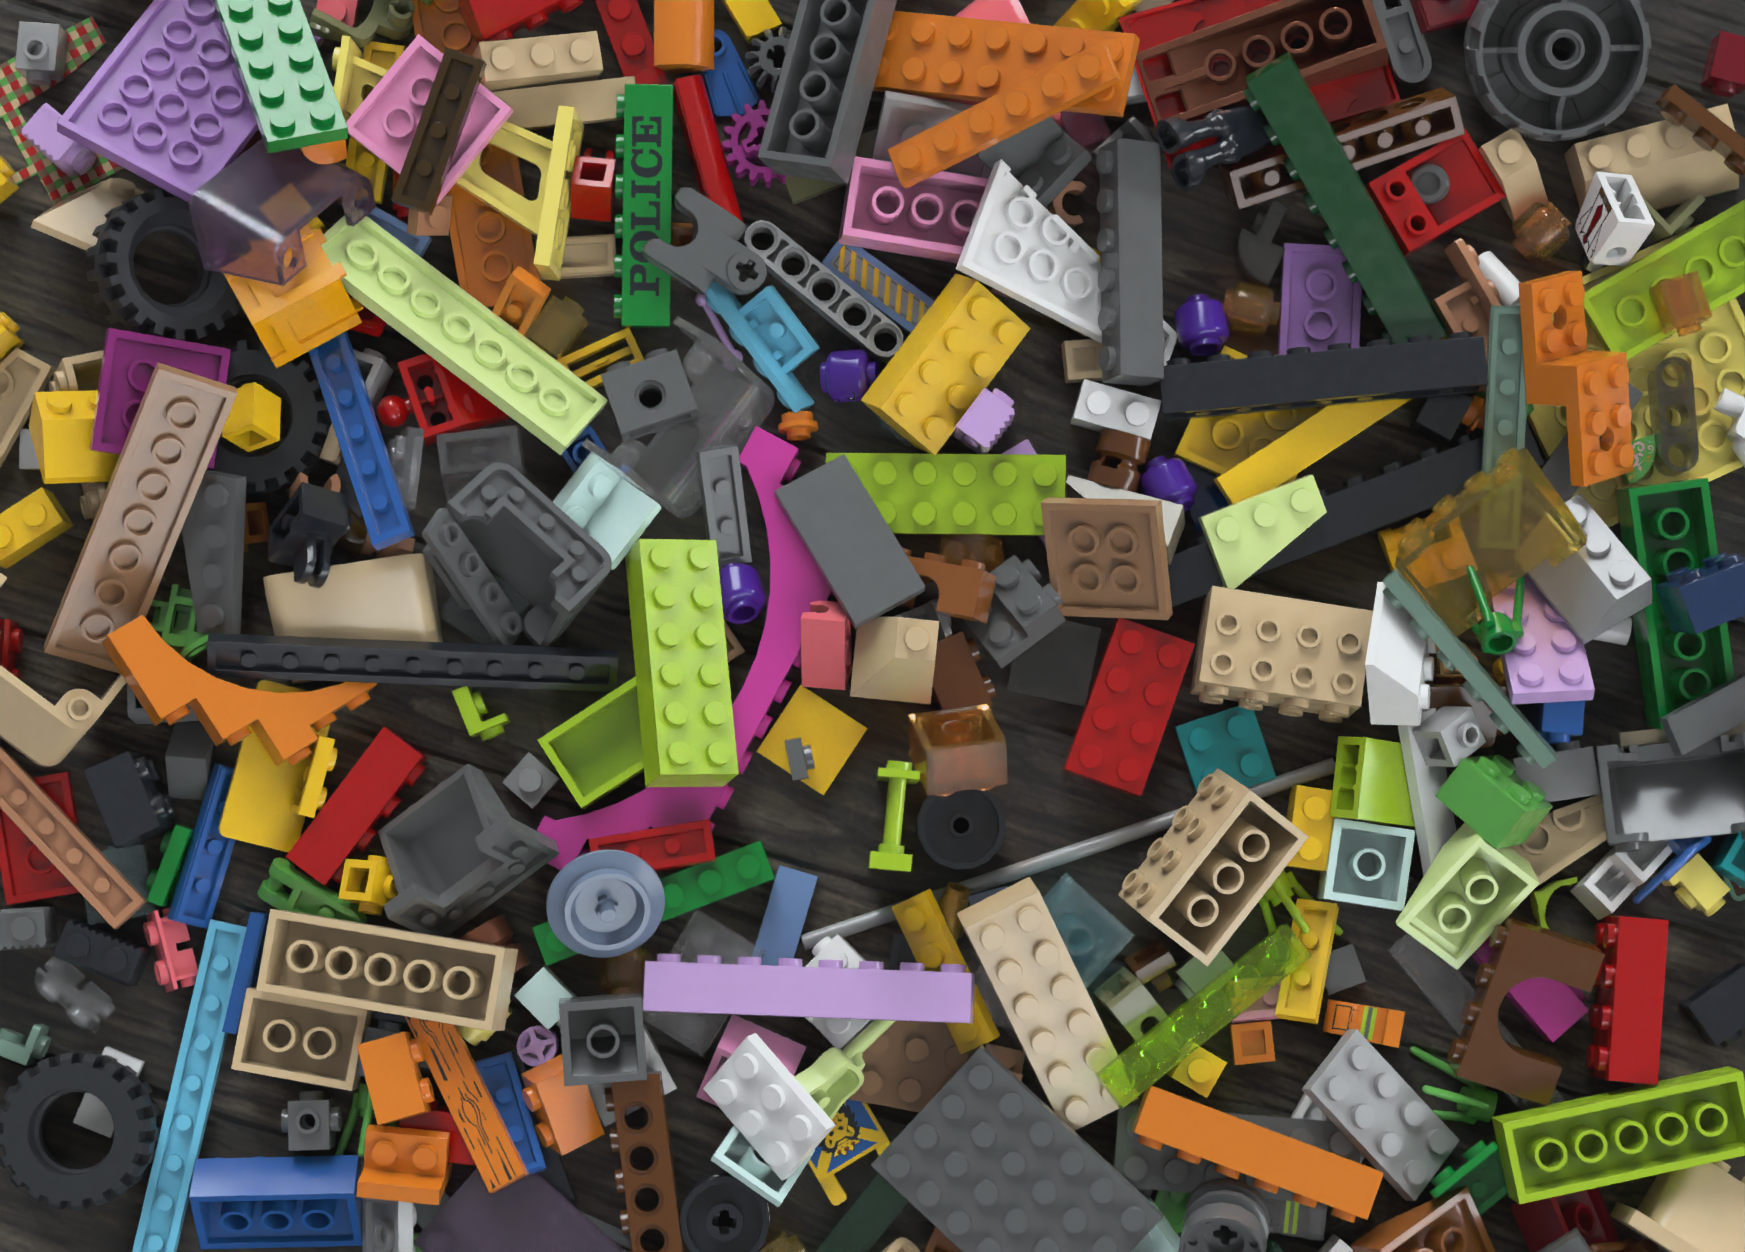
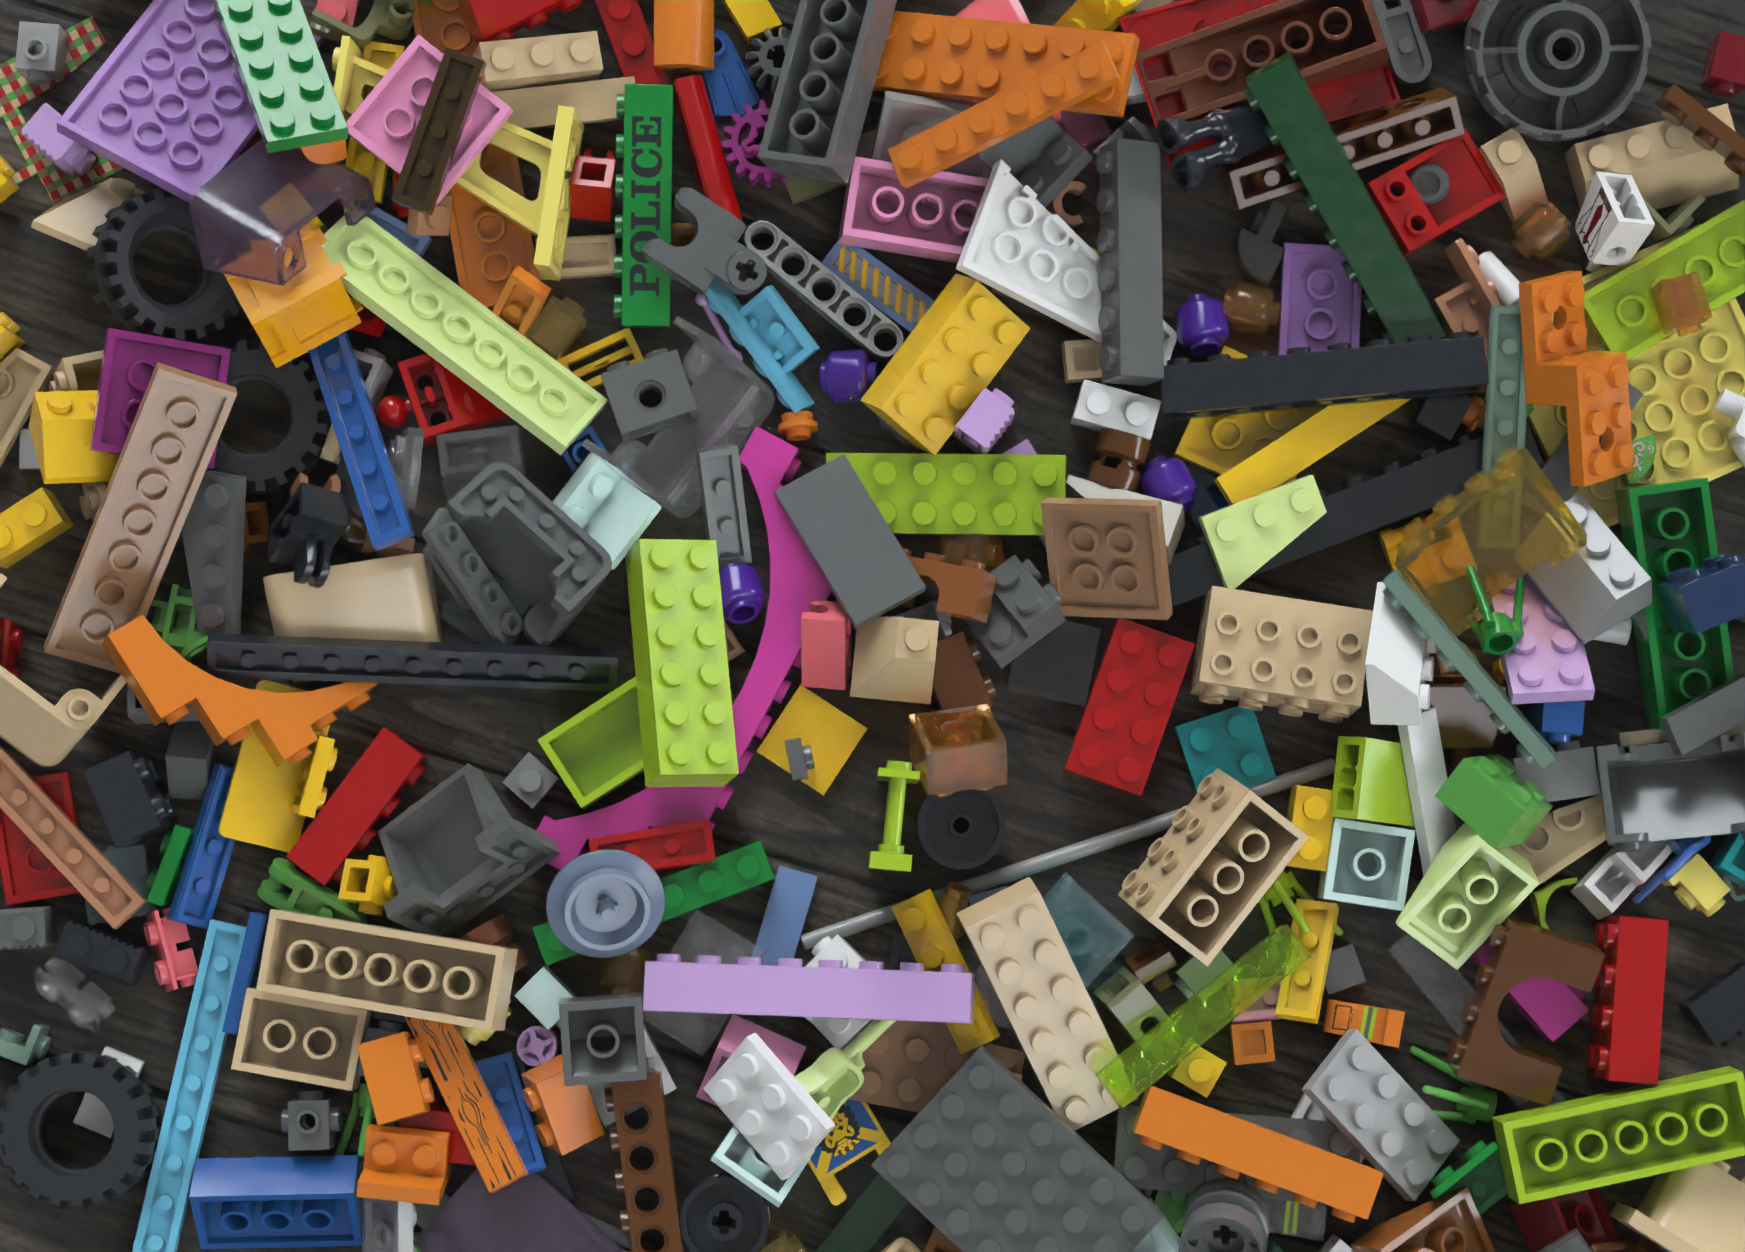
yellow brick [222,382,281,452] -> none
lime bracket [452,686,511,741] -> none
light grey brick [1412,706,1486,767] -> none
clear smoke beam [1647,356,1699,477] -> none

